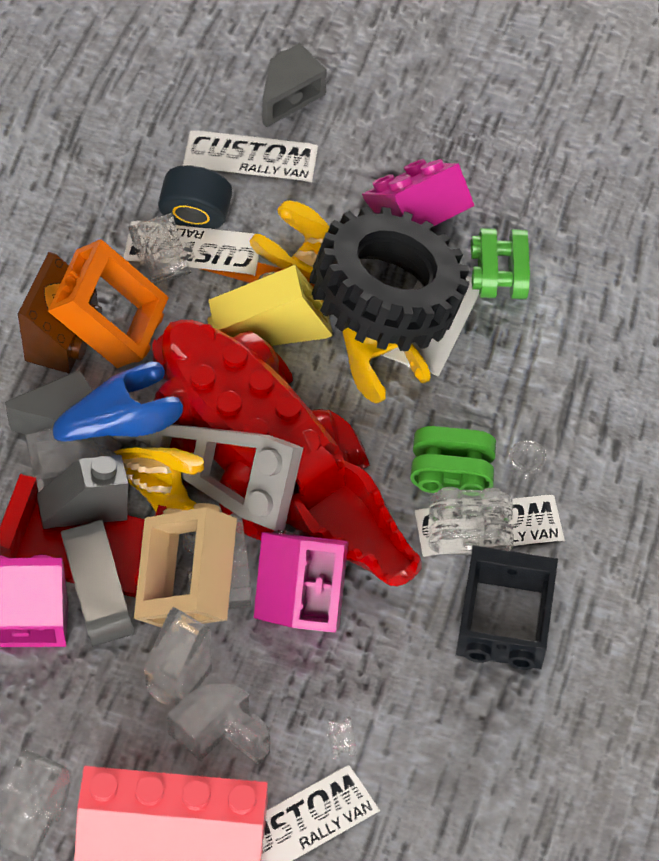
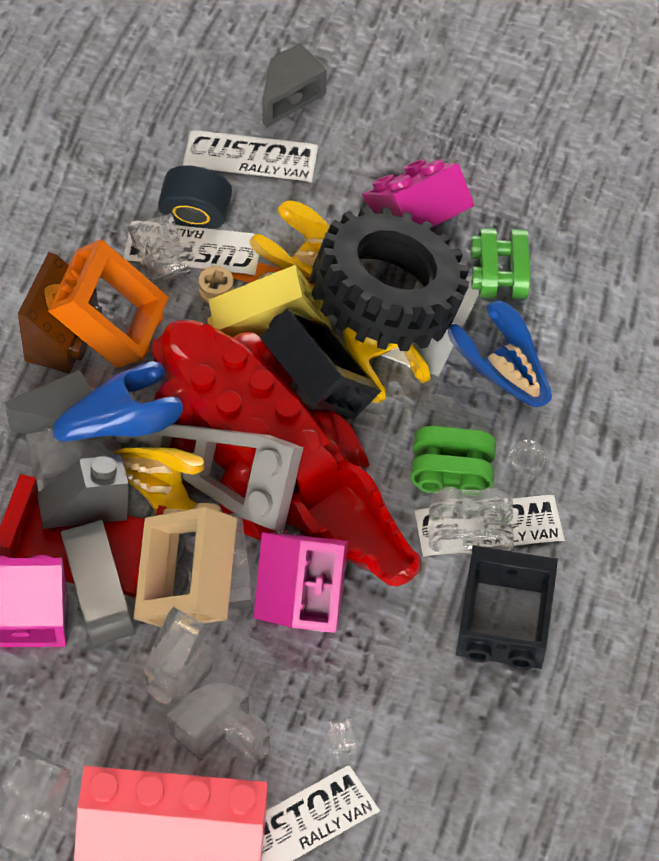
none -> tan bush [199,266,234,304]
none -> black window [260,308,381,419]
none -> blue animal [448,300,552,407]

